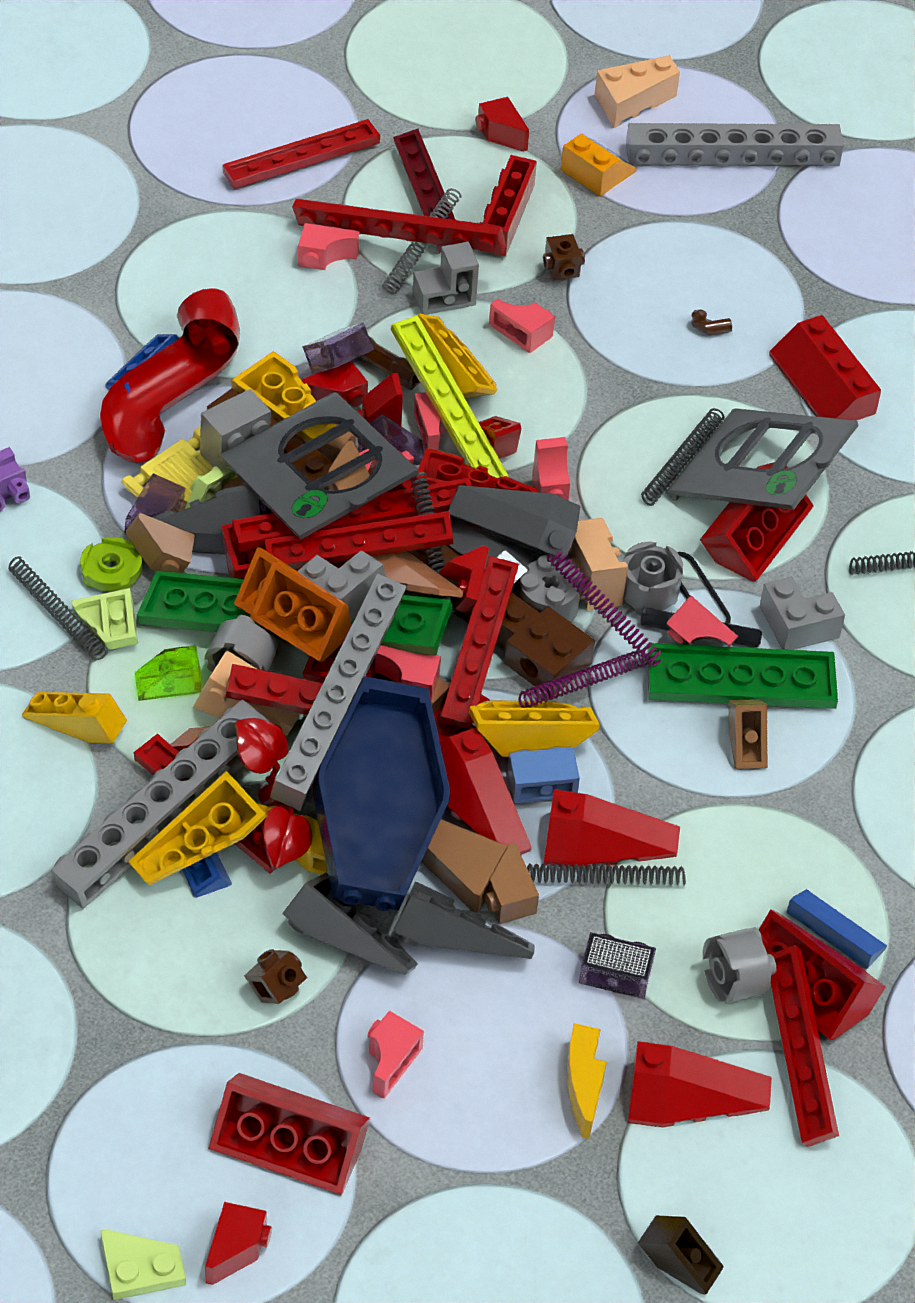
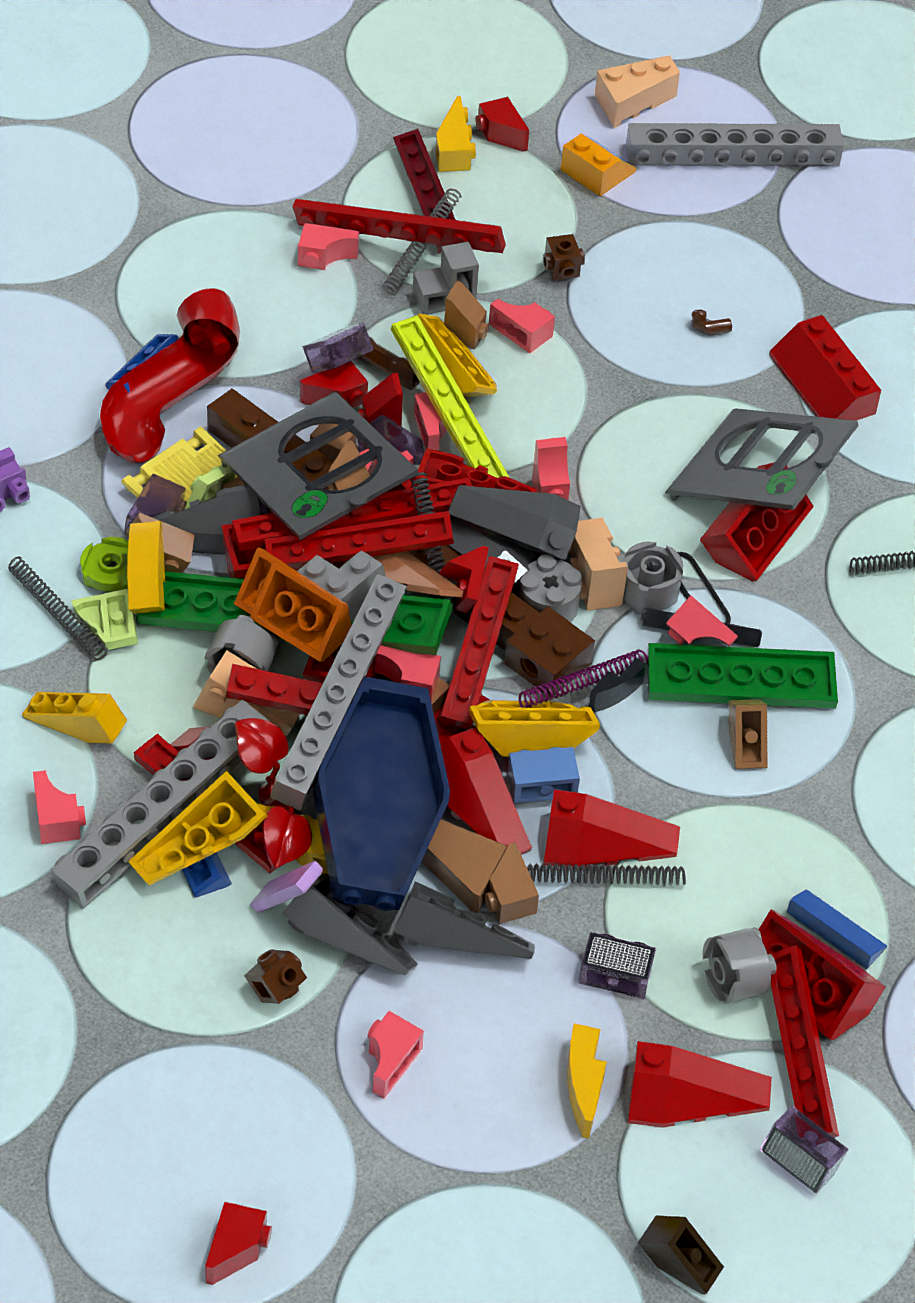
yellowish green wing [101,1229,186,1300] -> none
clear neon green slope [134,645,201,701] -> none
light grey brick [200,389,271,467] -> none
red slope [208,1073,370,1195] -> none
red plate [222,119,380,189] -> none
yellow wedge [231,351,336,442] -> none
red slope [479,416,522,459] -> none
red brick [480,155,537,257] -> none
magenta piece [547,551,661,666] -> none
dark grey piece [641,408,725,506] -> none
light grey brick [759,576,845,650] -> none
none -> coral arch [33,770,86,844]
none -> yellow slope [127,521,166,614]
none -> lavender tile [250,861,323,913]
none -> yellow slope [435,96,476,172]
none -> medium nougat slope [444,281,489,350]
none -> black slope [589,658,647,713]
none -> brick [760,1106,849,1194]

